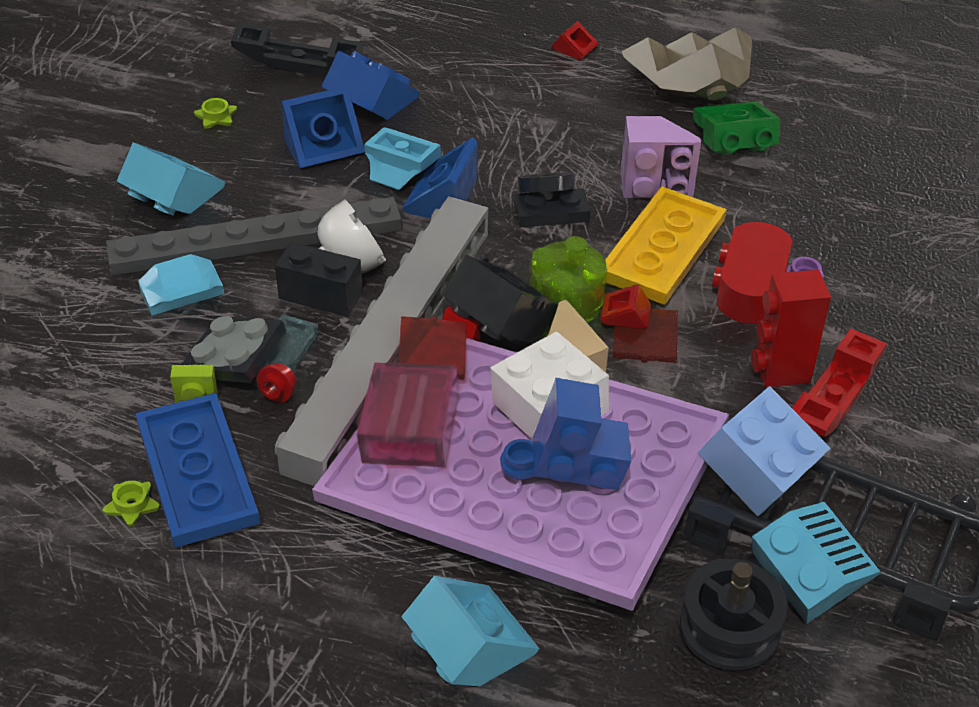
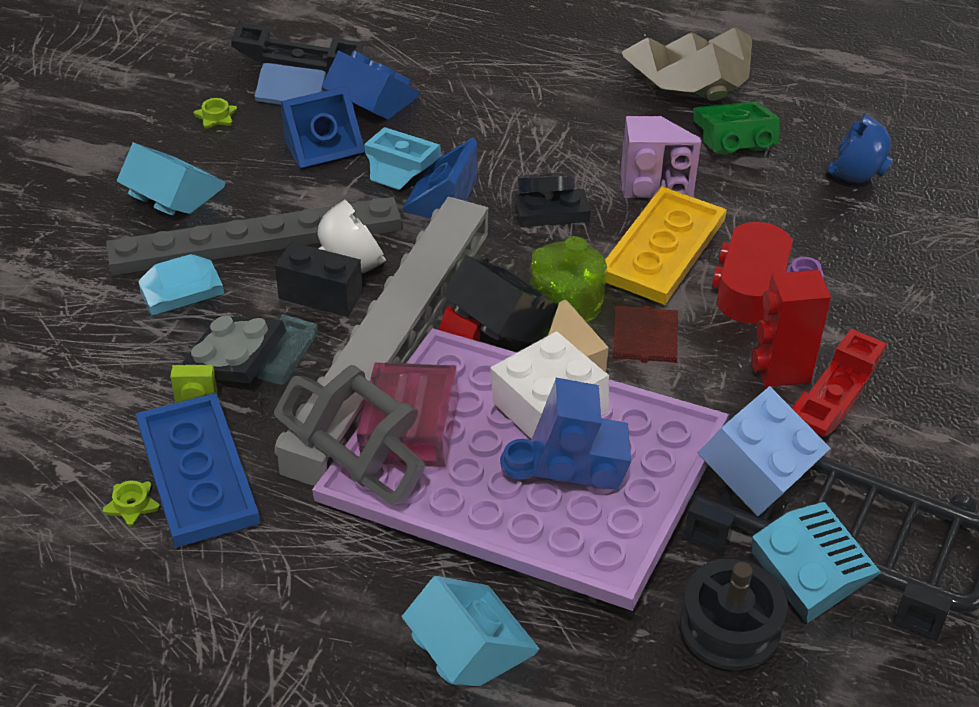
red plate [257,363,296,403] -> none
clear red piece [397,316,466,380] -> none
red slope [551,21,599,61] -> none
red slope [601,284,651,329] -> none
none -> medium blue slope [255,63,327,105]
none -> dark grey bar [274,365,425,504]
none -> blue cylinder [826,113,893,184]

